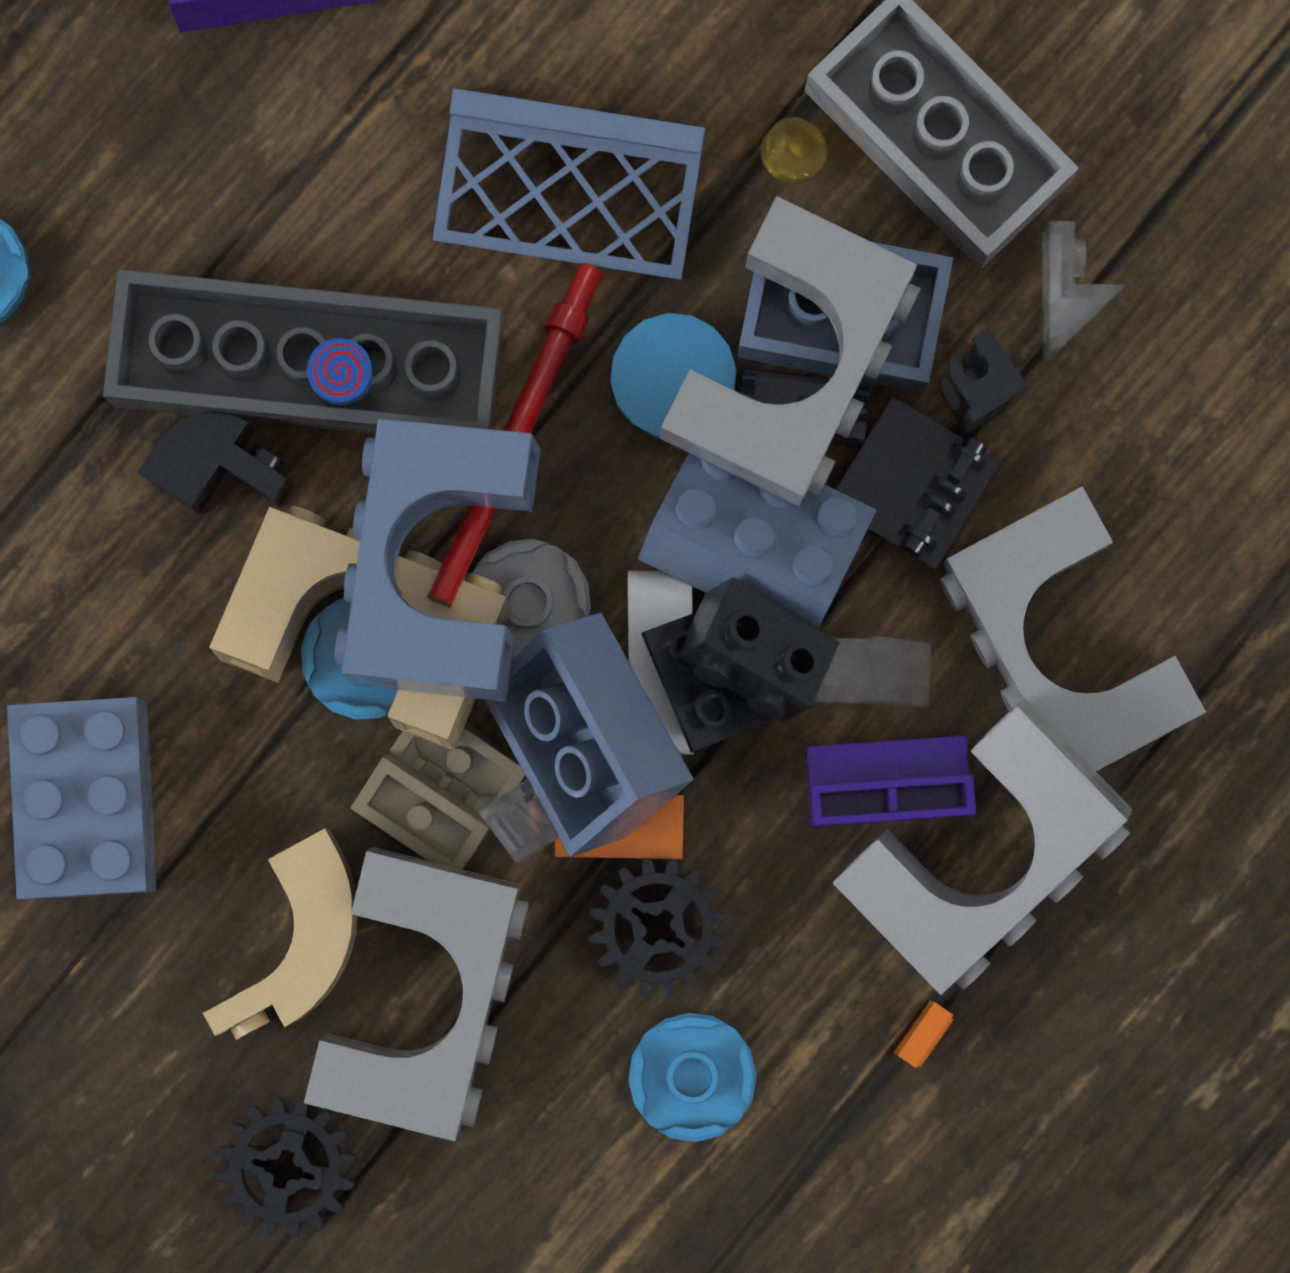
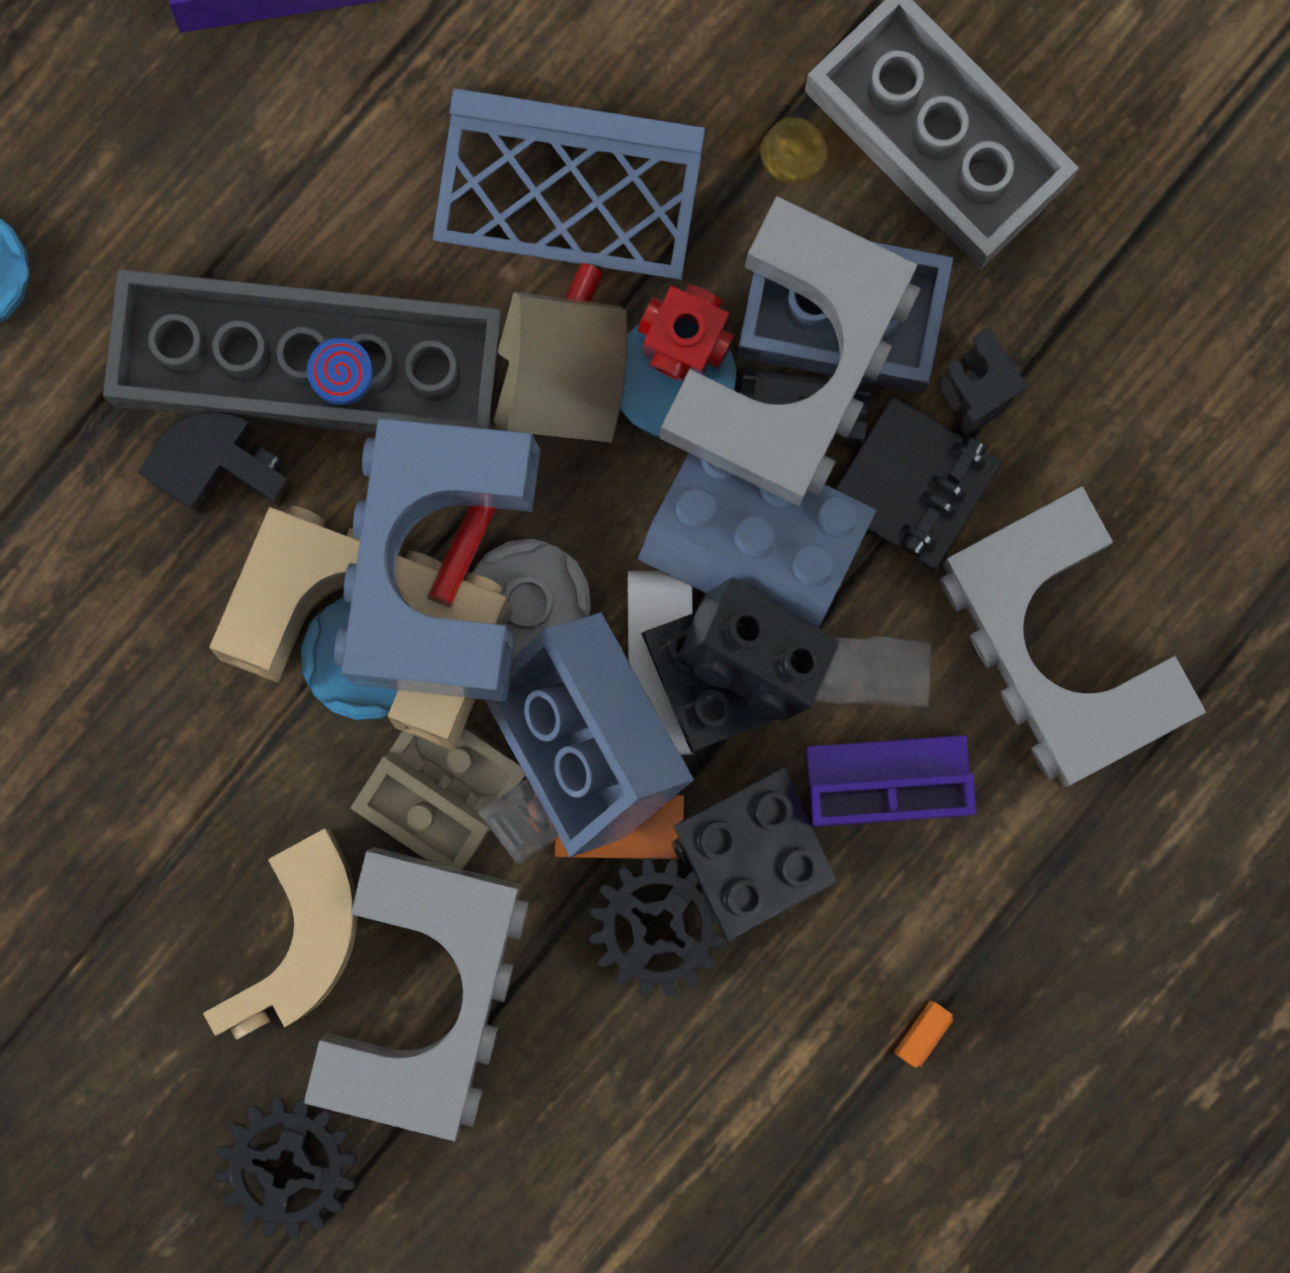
sand blue brick [7,697,157,900] -> none
dark azure tile [628,1012,757,1142] -> none
light grey arch [833,698,1133,995] -> none
clear slope [1042,220,1125,357] -> none
none -> dark tan slope [493,292,627,443]
none -> red brick [637,284,735,382]
none -> black hinge [671,767,837,941]

